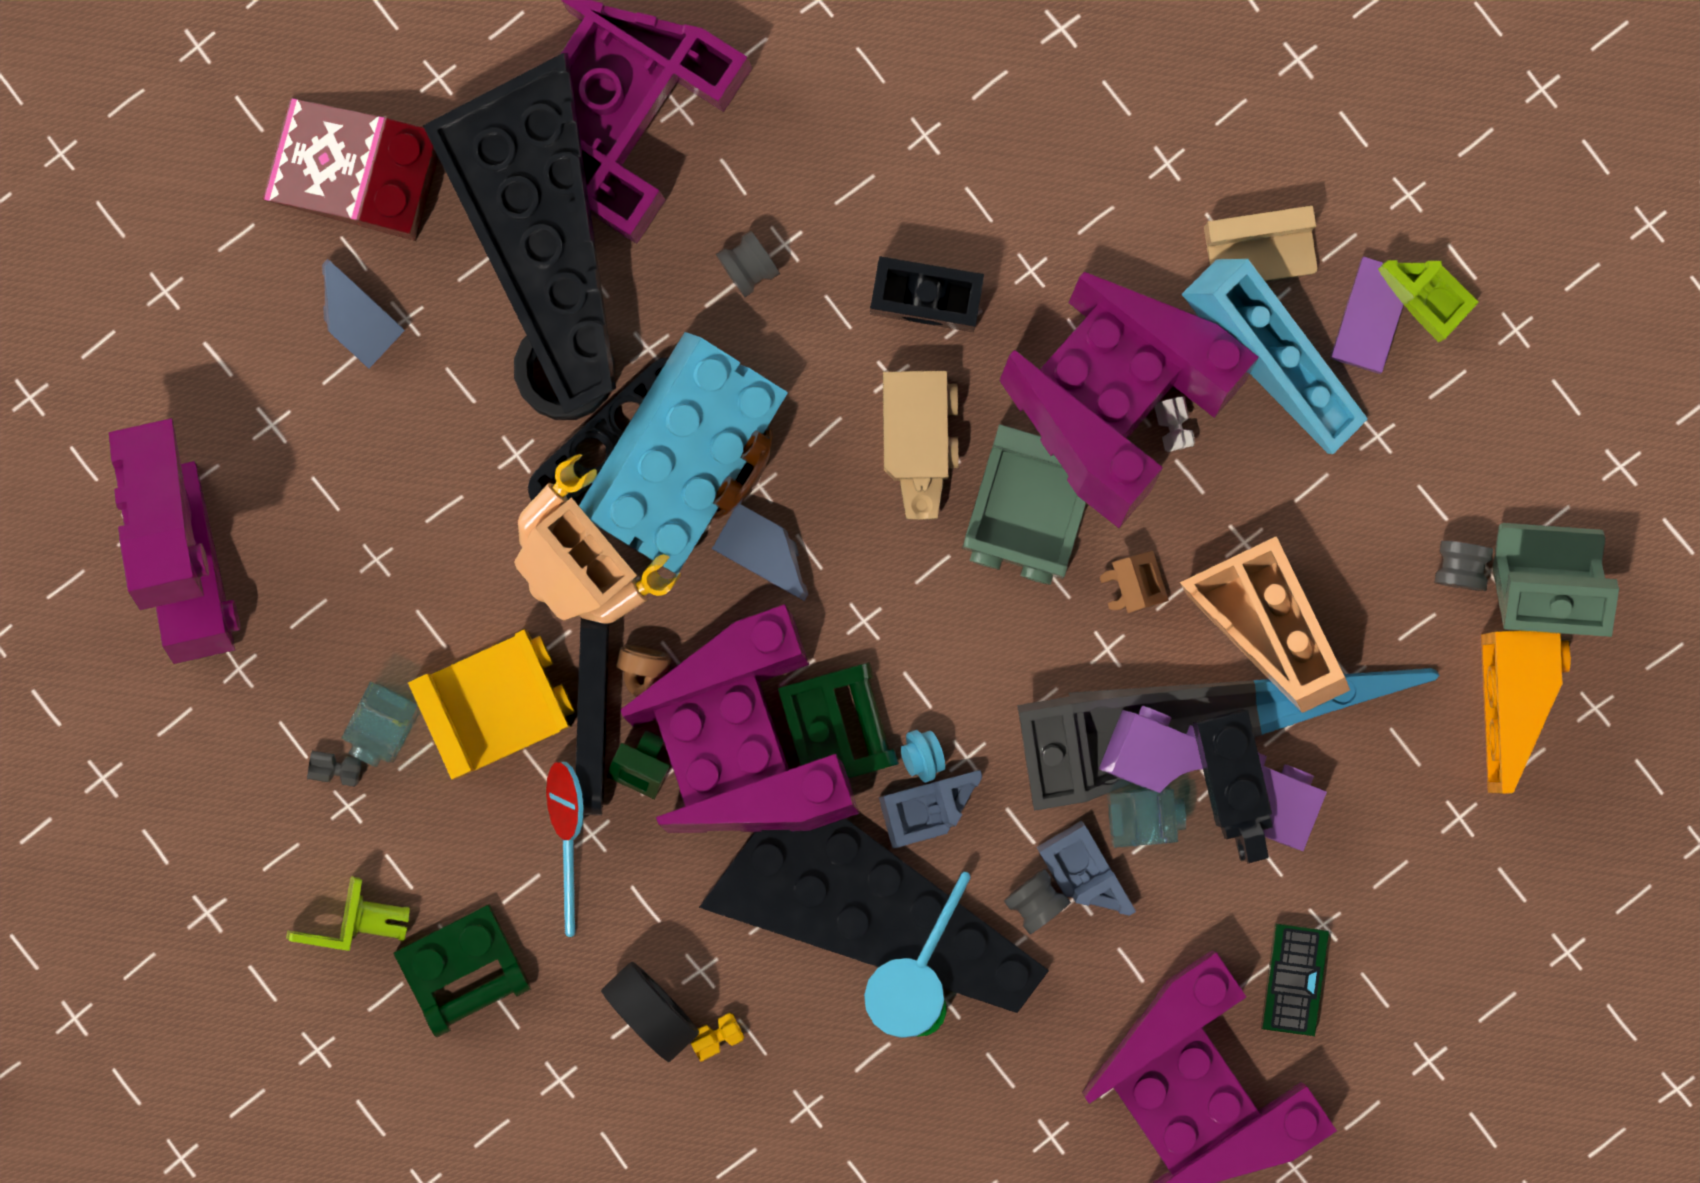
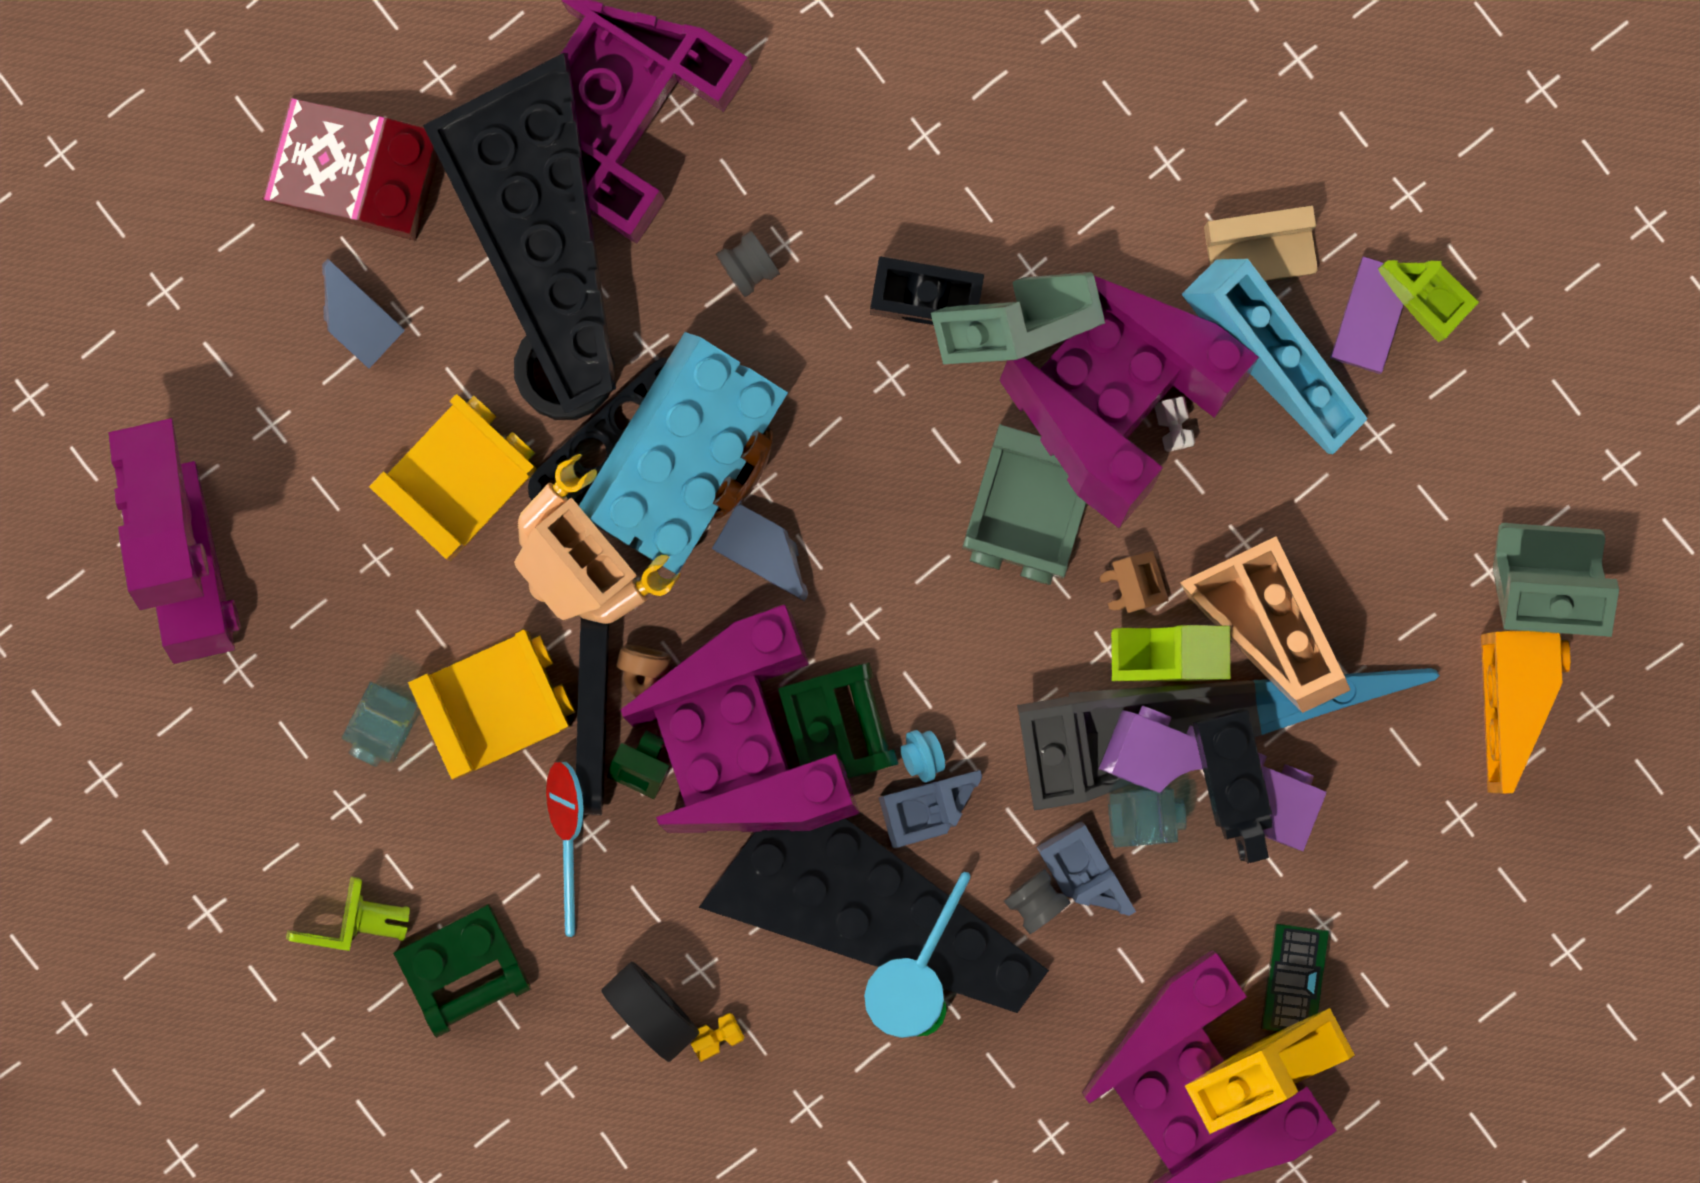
dark grey piece [307,749,362,787] -> none
tan hinge [883,371,959,520] -> none
dark grey wheel [1434,541,1493,591] -> none
none -> yellow panel [369,394,537,562]
none -> sand green panel [931,272,1105,364]
none -> lime panel [1111,625,1231,681]
none -> yellow panel [1185,1008,1355,1134]

